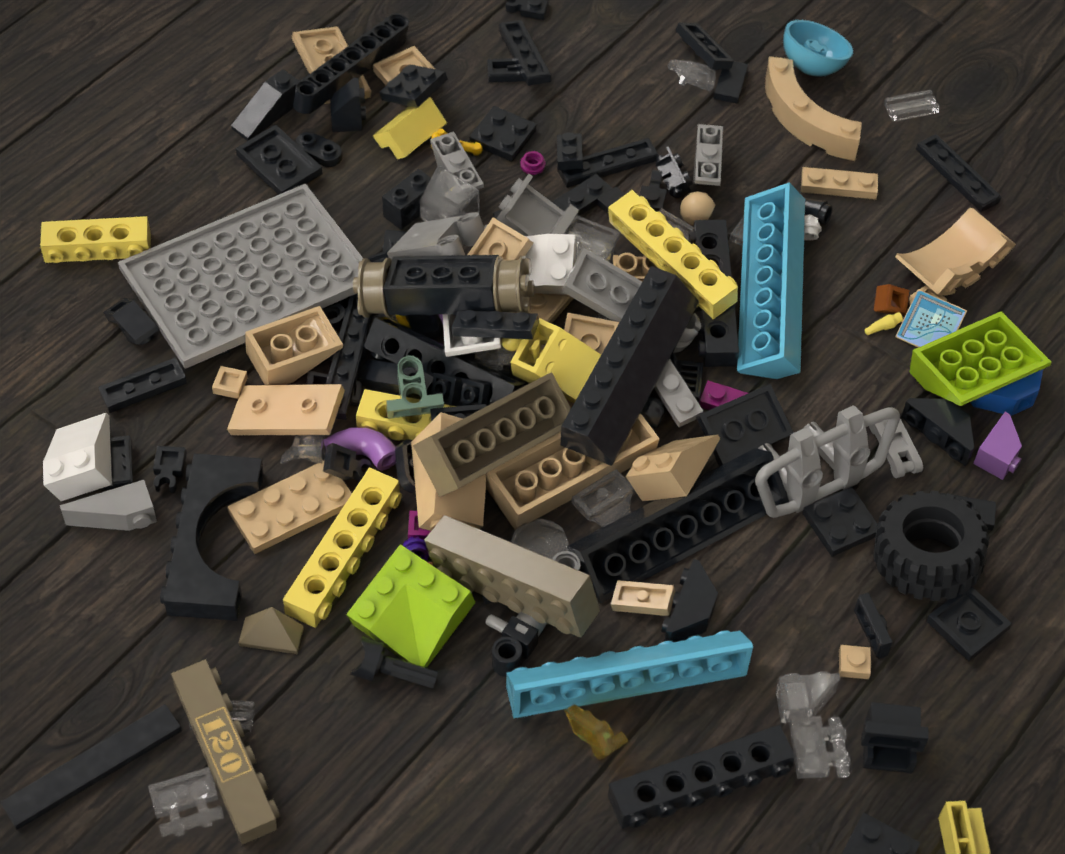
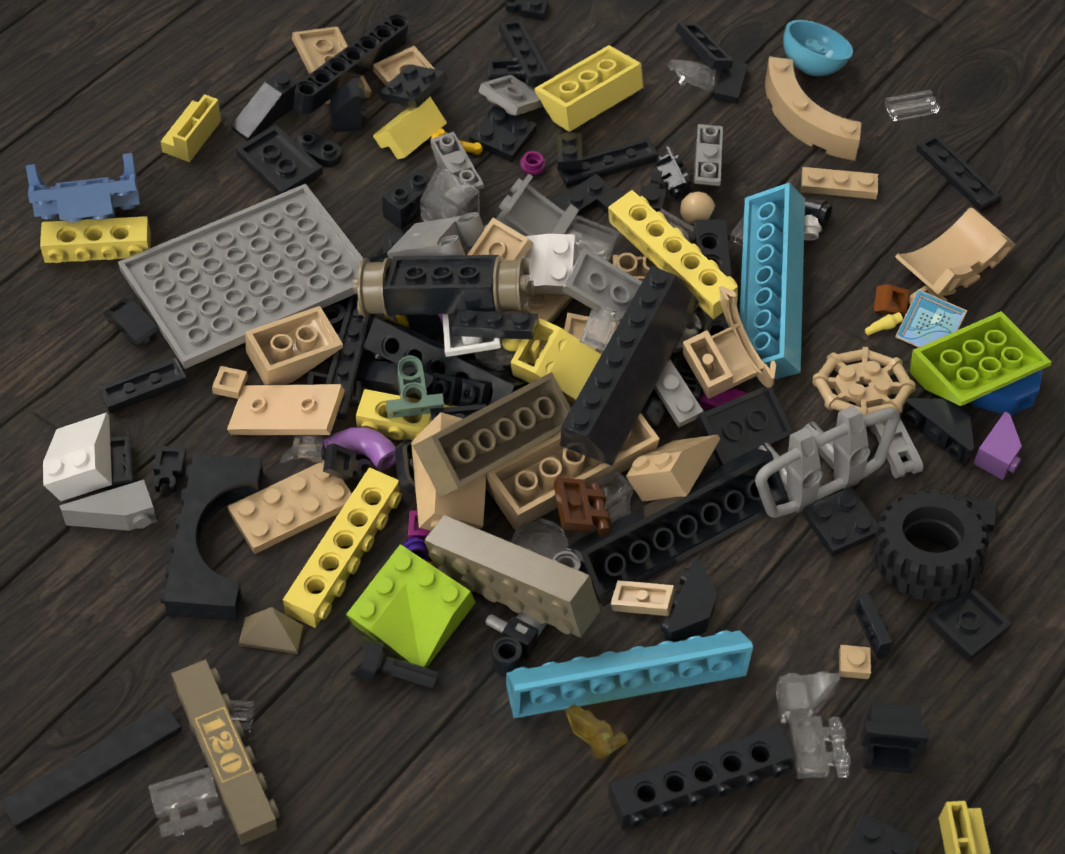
none -> medium blue piece [26,153,140,223]
none -> light yellow piece [161,94,221,162]
none -> light grey plate [478,75,544,116]
none -> light yellow slope [535,45,643,132]
none -> reddish brown plate [554,477,611,535]
none -> clear slope [579,306,620,351]
none -> tan piece [683,286,776,399]
none -> tan plate [812,347,916,416]

